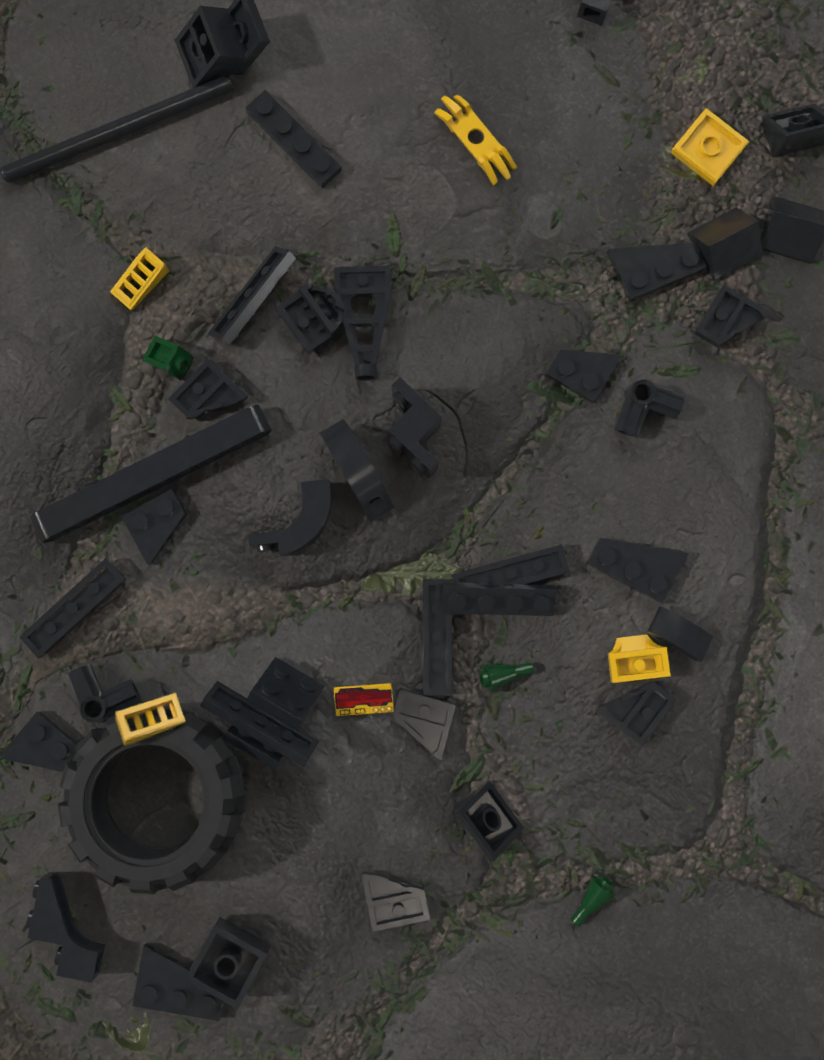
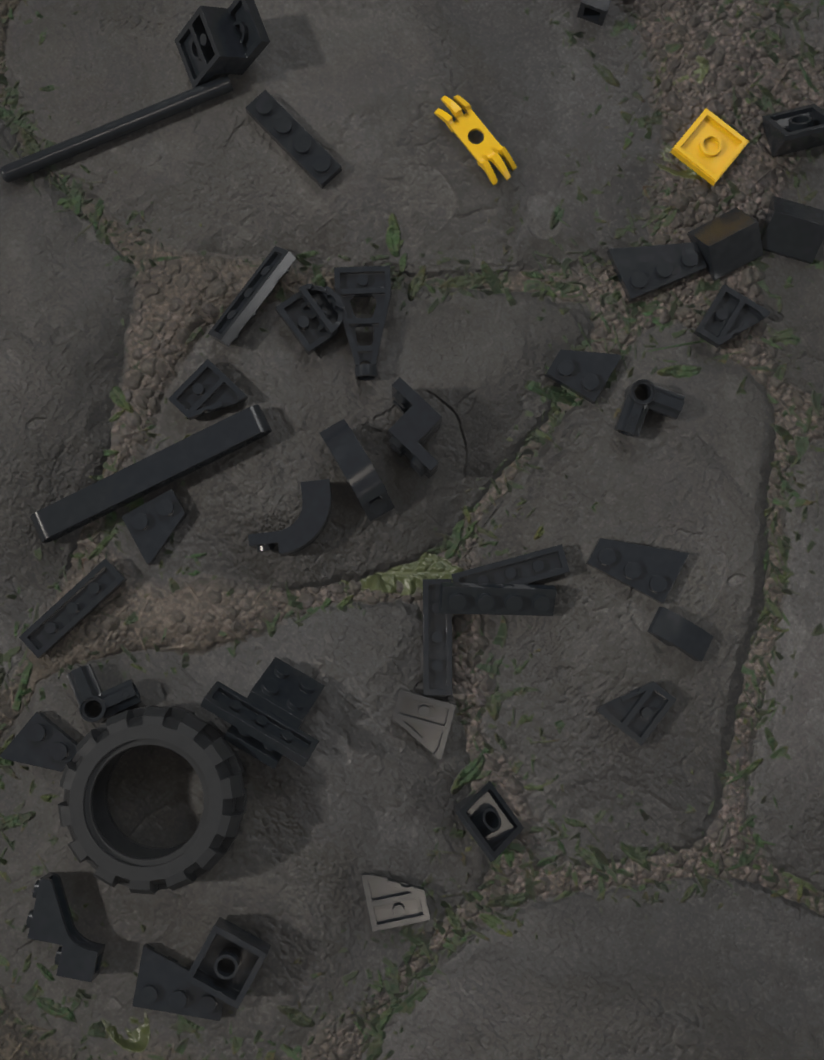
yellow slope [110,247,169,311] -> none
yellow slope [115,693,185,746] -> none
dark green bracket [142,336,194,381] -> none
slope [334,683,394,716] -> none
dark green cone [479,663,534,693] -> none
dark green cone [571,875,616,927] -> none
yellow slope [608,634,671,683] -> none

